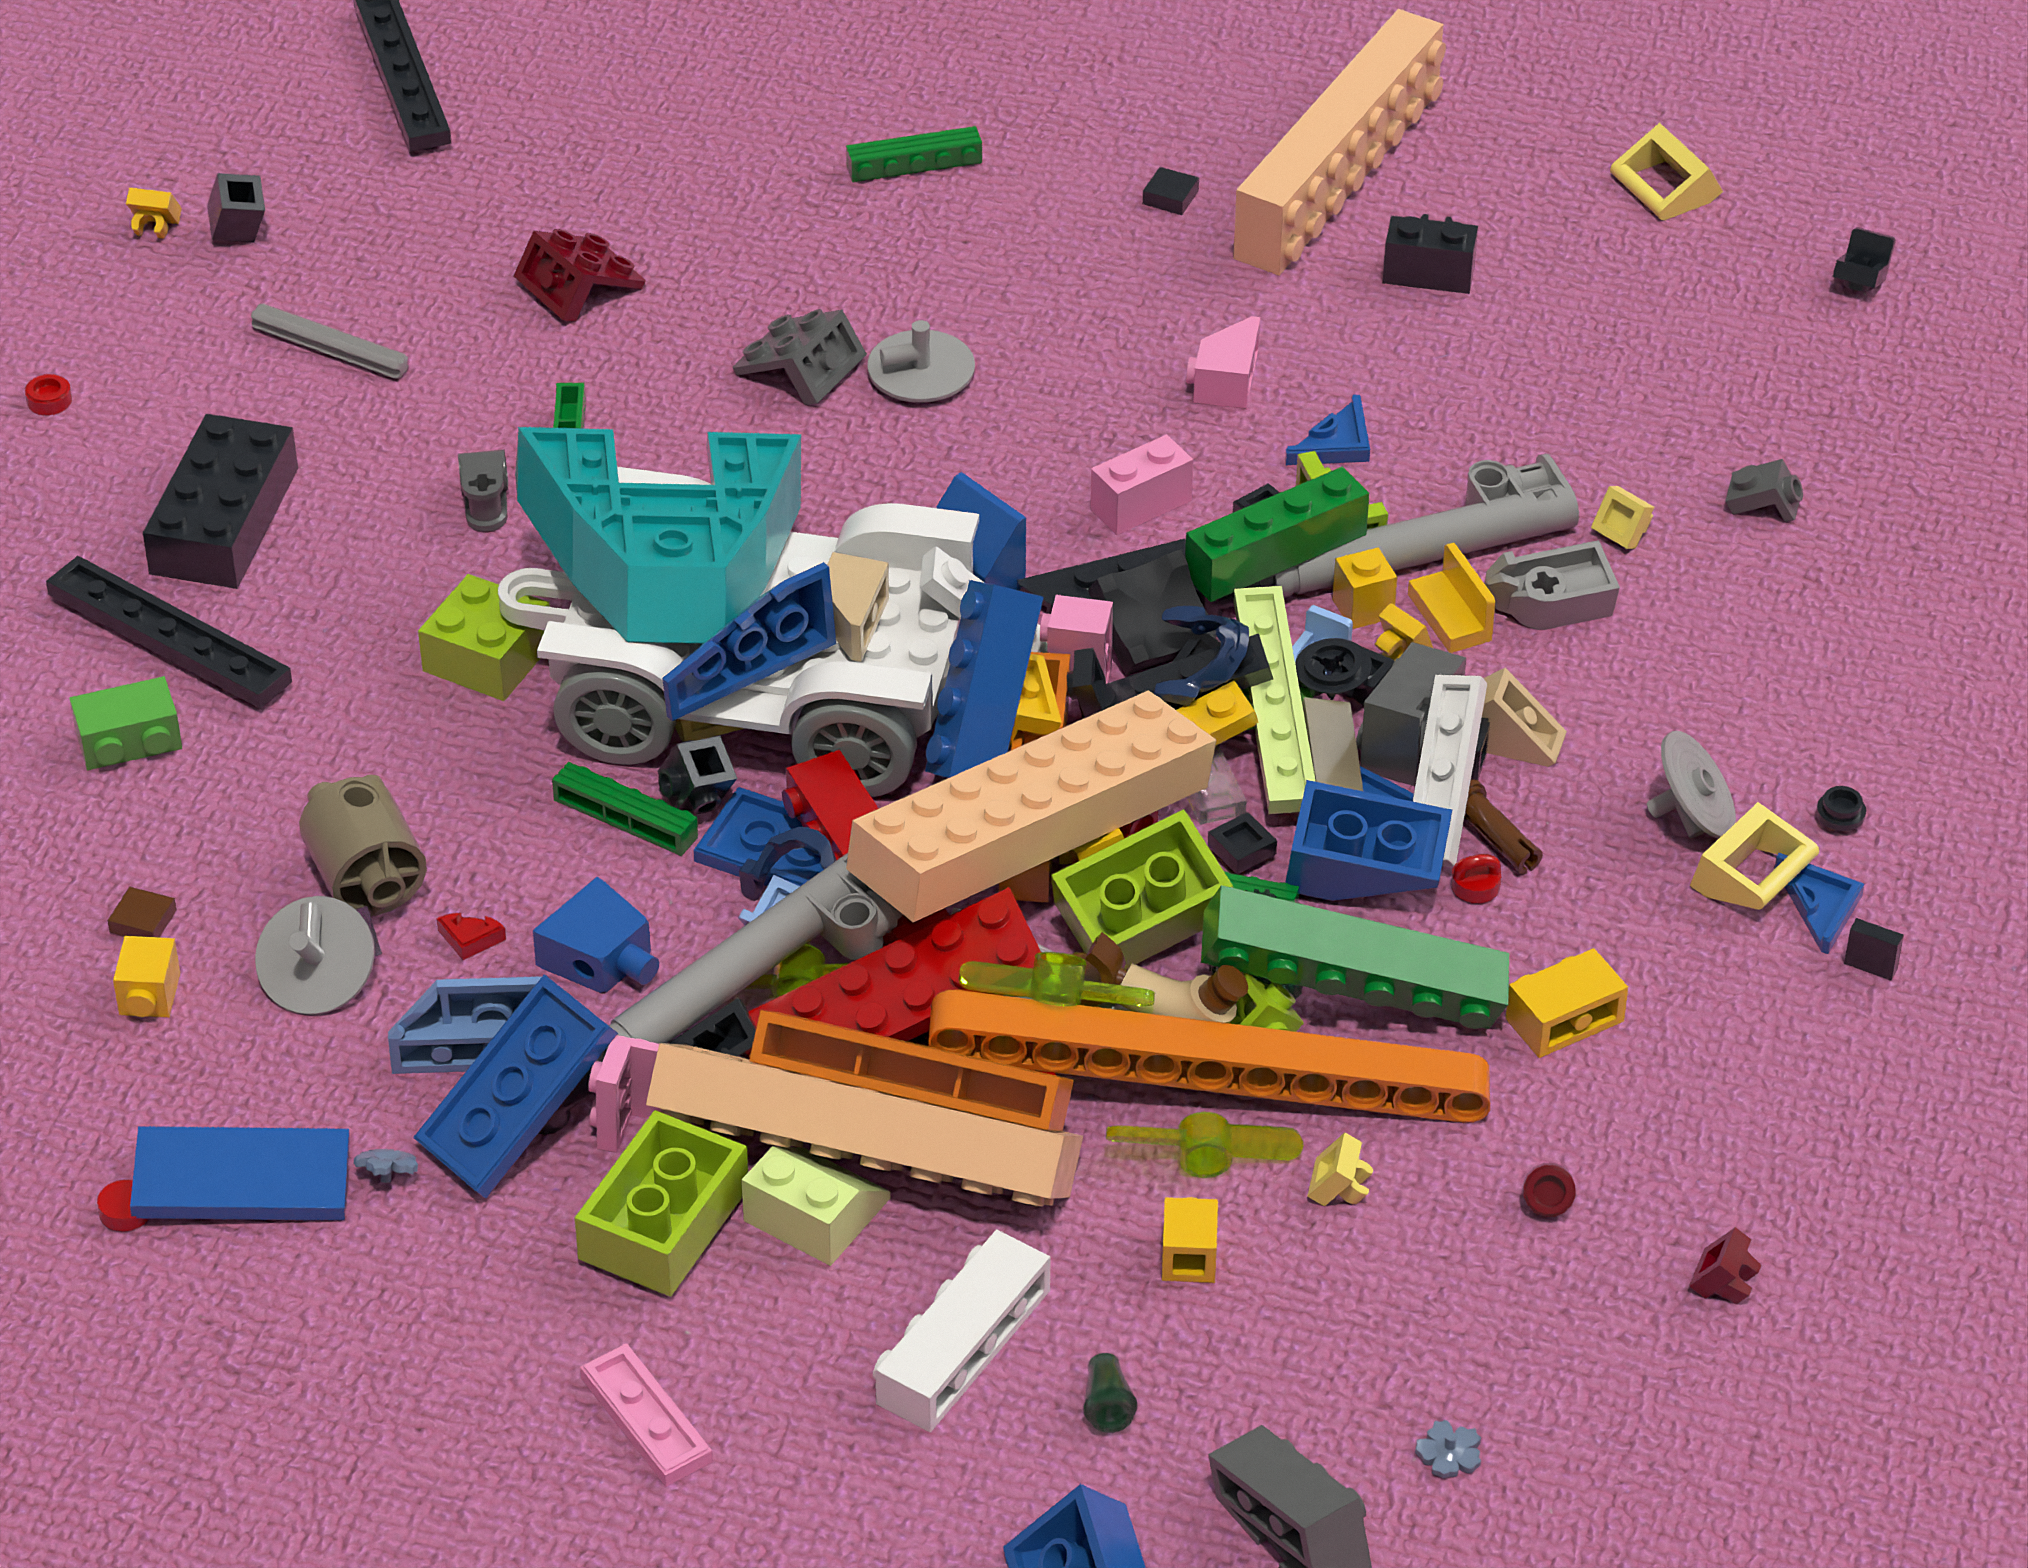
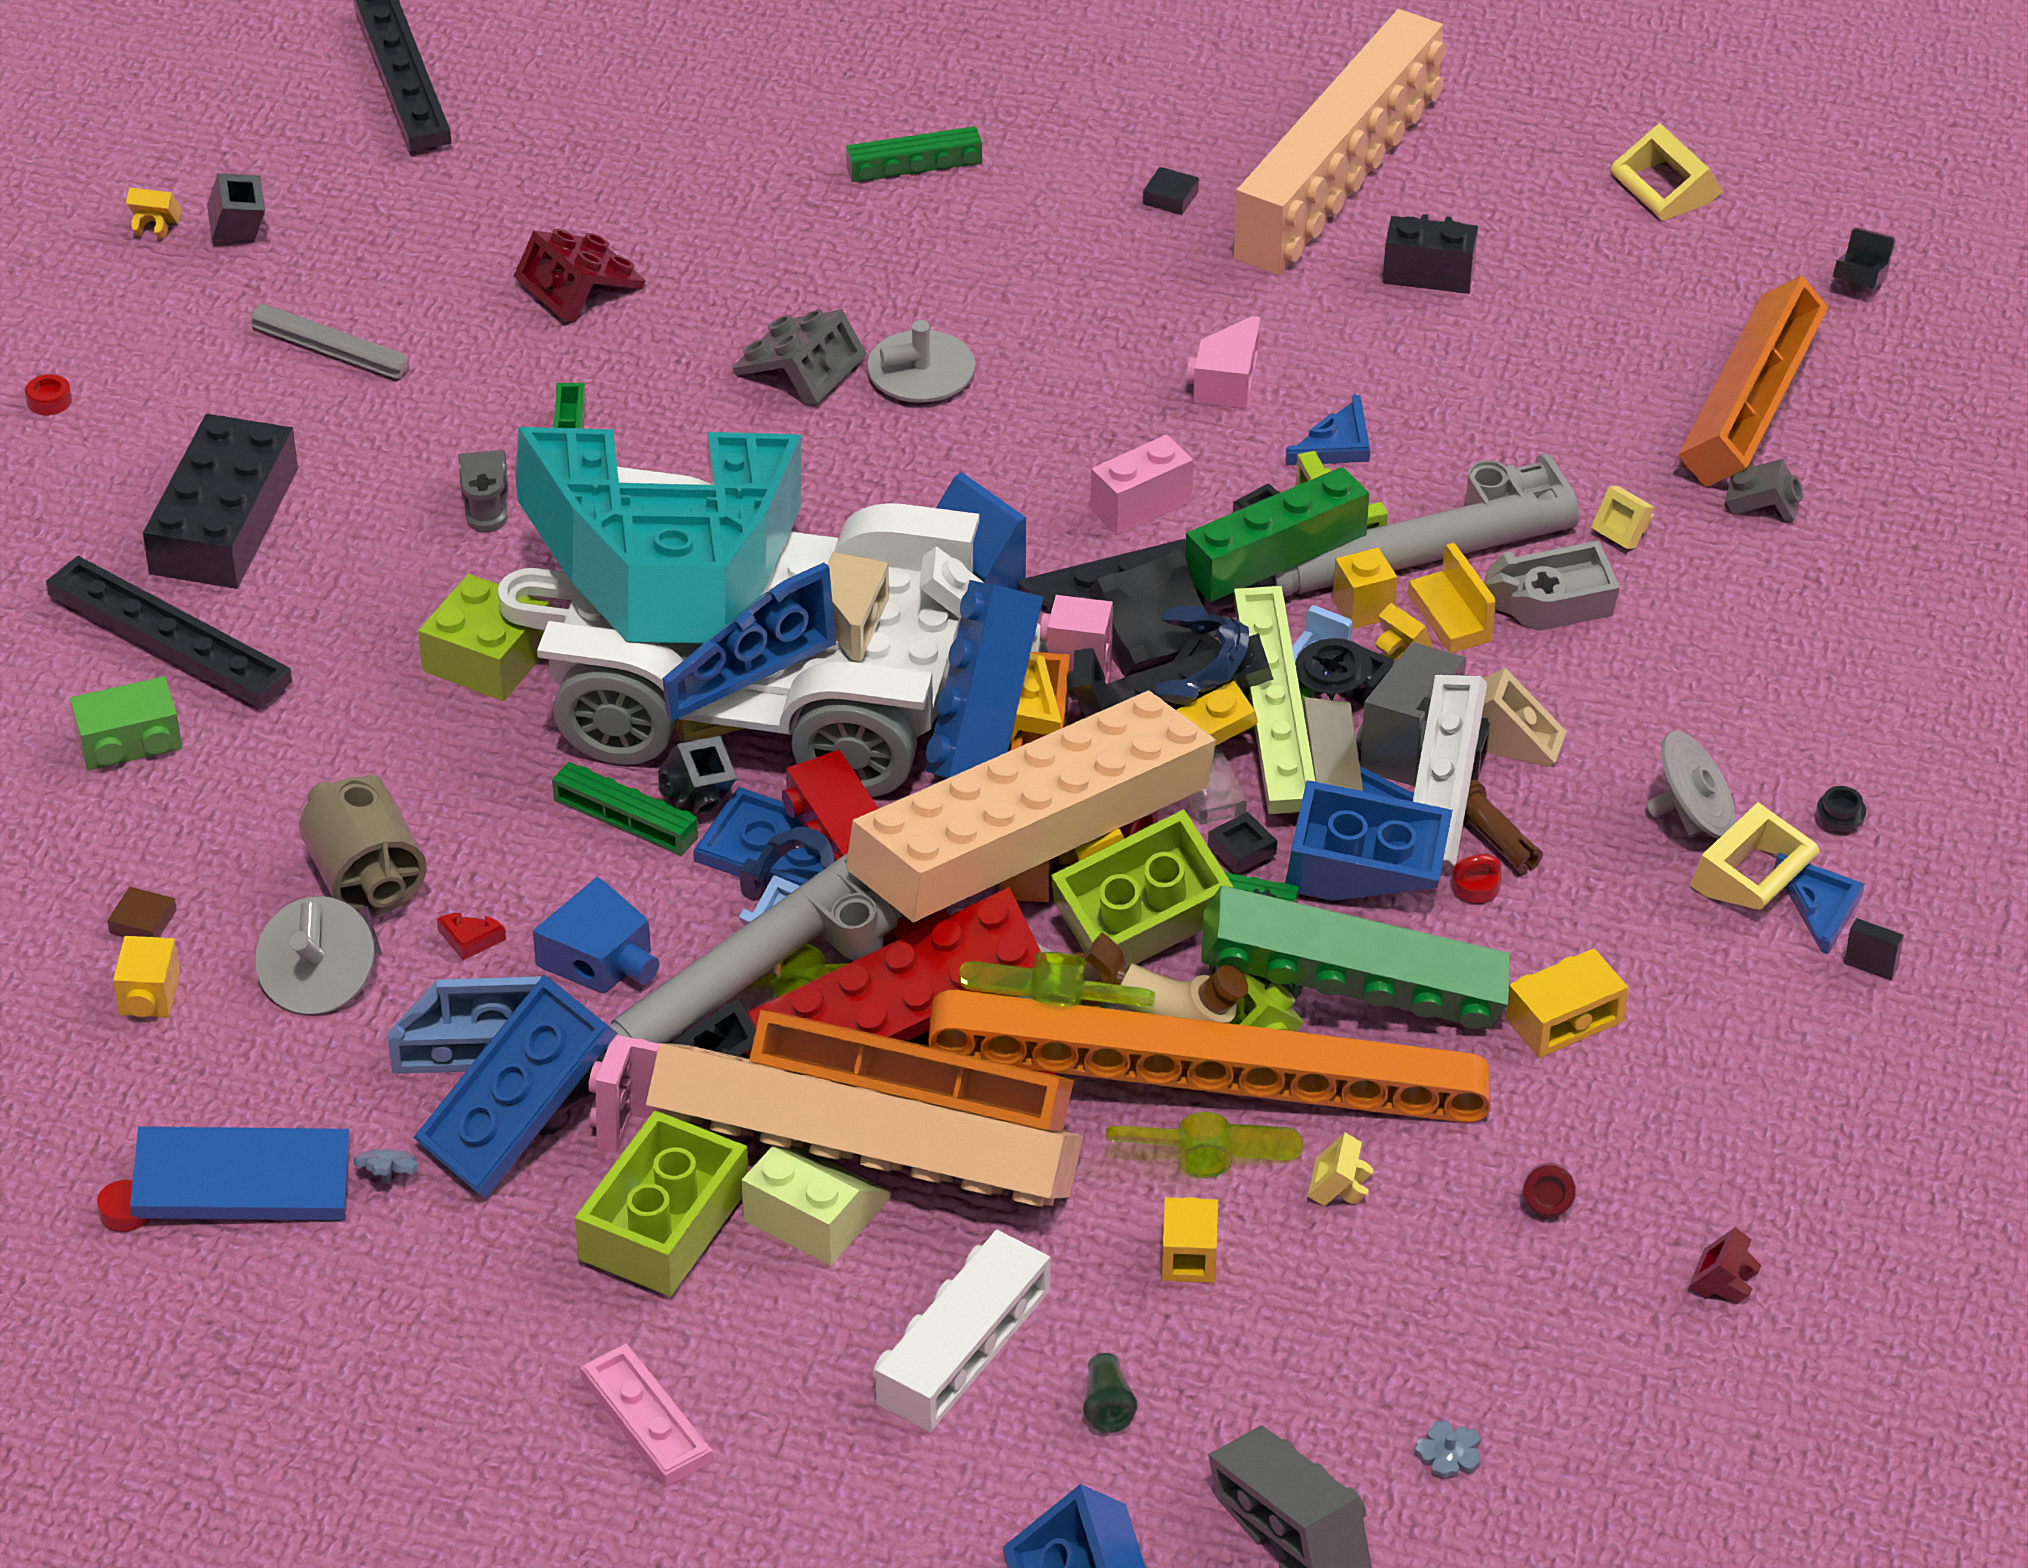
none -> orange brick [1678,275,1829,487]

